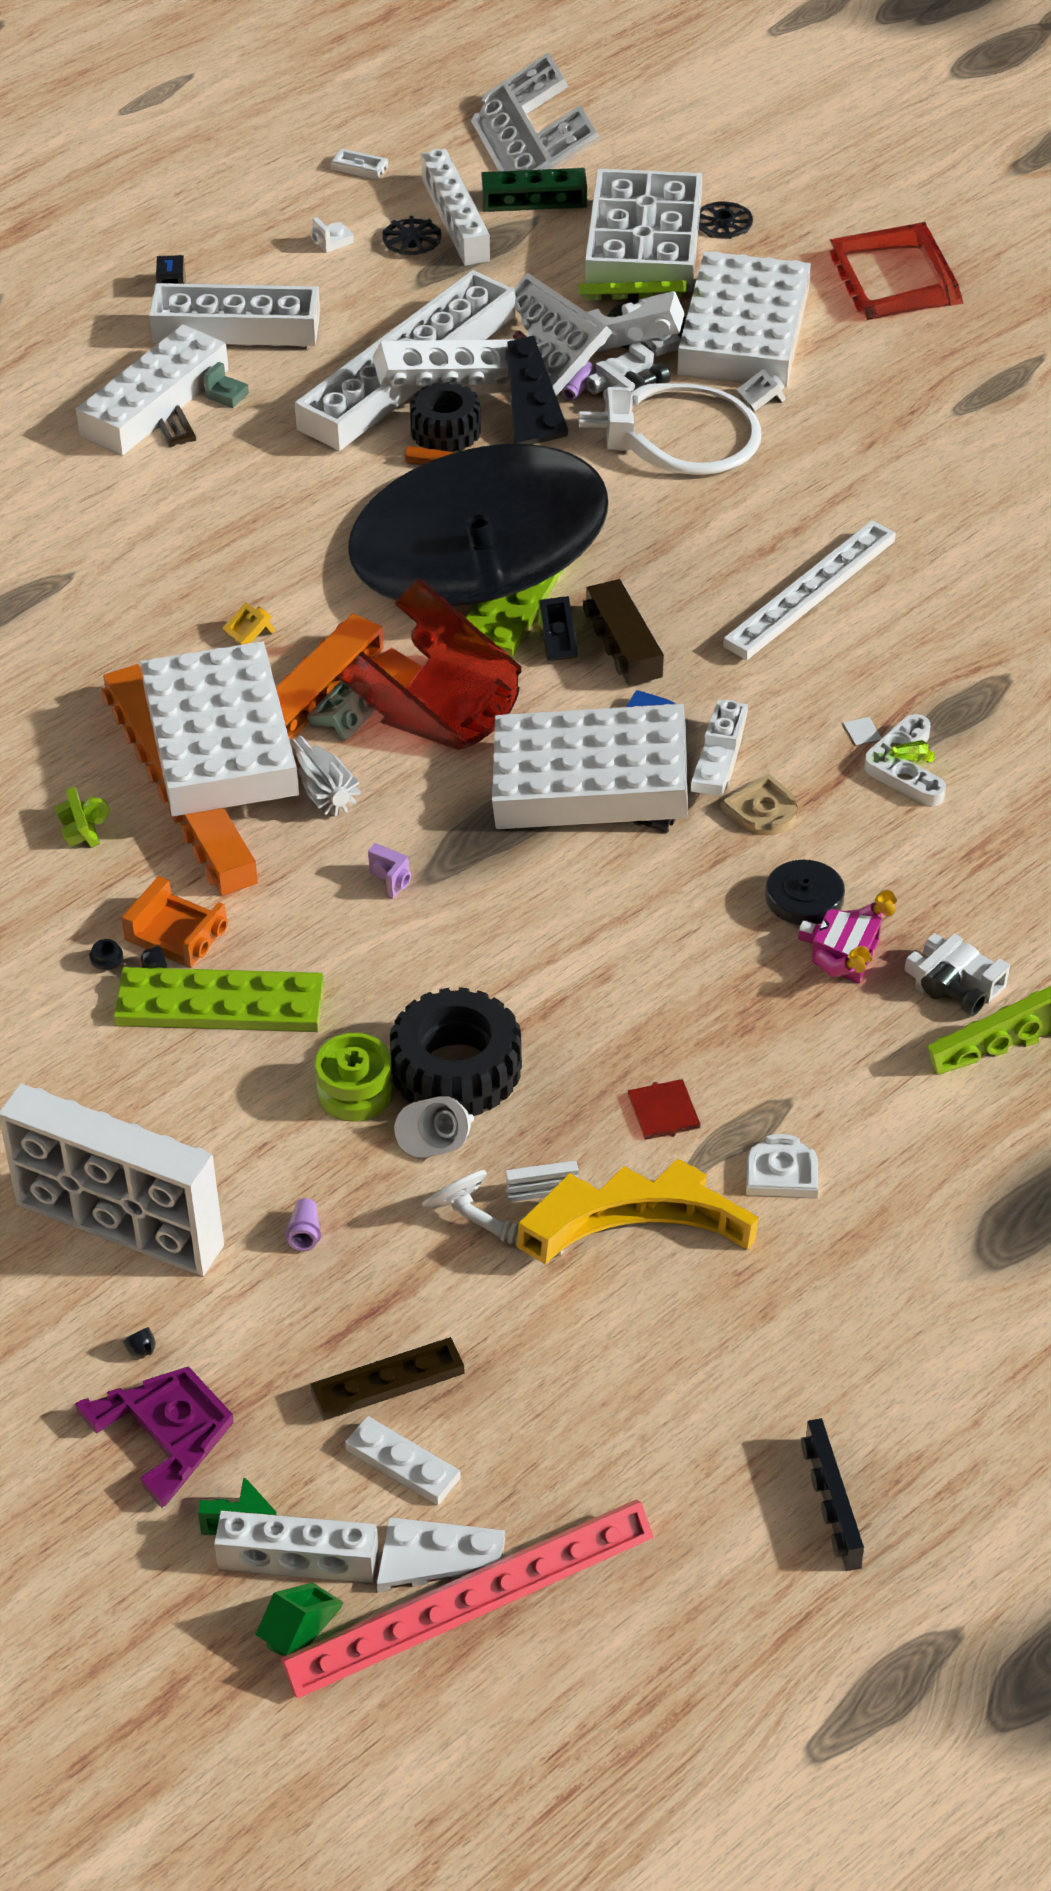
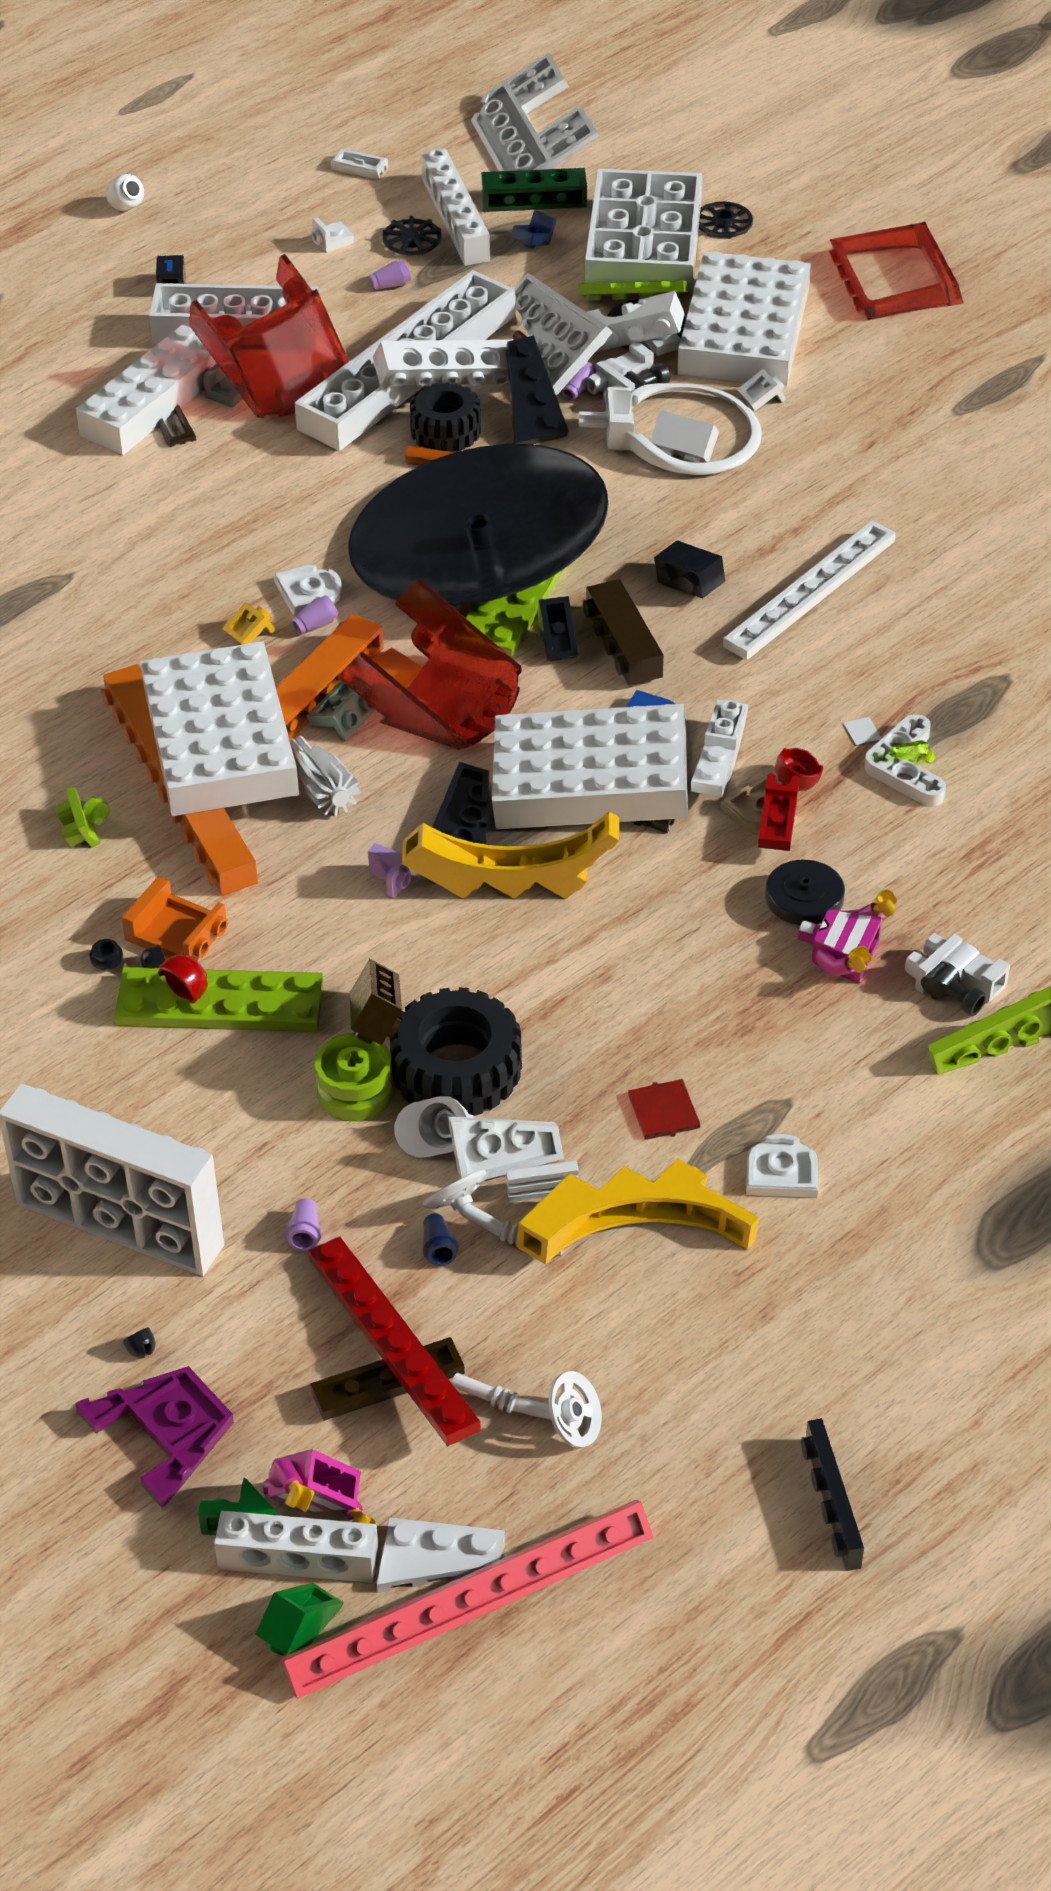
white plate [345,1416,461,1506] -> none
none -> white head [106,174,144,211]
none -> red hair [158,954,208,1004]
none -> clear red windscreen [189,254,349,418]
none -> dark pink torso [263,1449,377,1524]
none -> white tile [274,565,342,618]
none -> lavender cone [291,595,338,635]
none -> red plate [308,1236,481,1447]
none -> dark brown brick [350,958,402,1046]
none -> lavender cone [369,259,411,290]
none -> yellow arch [401,811,620,899]
none -> dark blue cone [423,1213,459,1266]
none -> black wing [432,762,489,844]
none -> white wing [447,1116,564,1180]
none -> white dish [452,1371,602,1448]
none -> dark blue bracket [511,211,556,248]
none -> white brick [650,410,719,463]
none -> black brick [654,540,726,599]
none -> red plate [758,773,800,851]
none -> red hair [775,747,824,791]

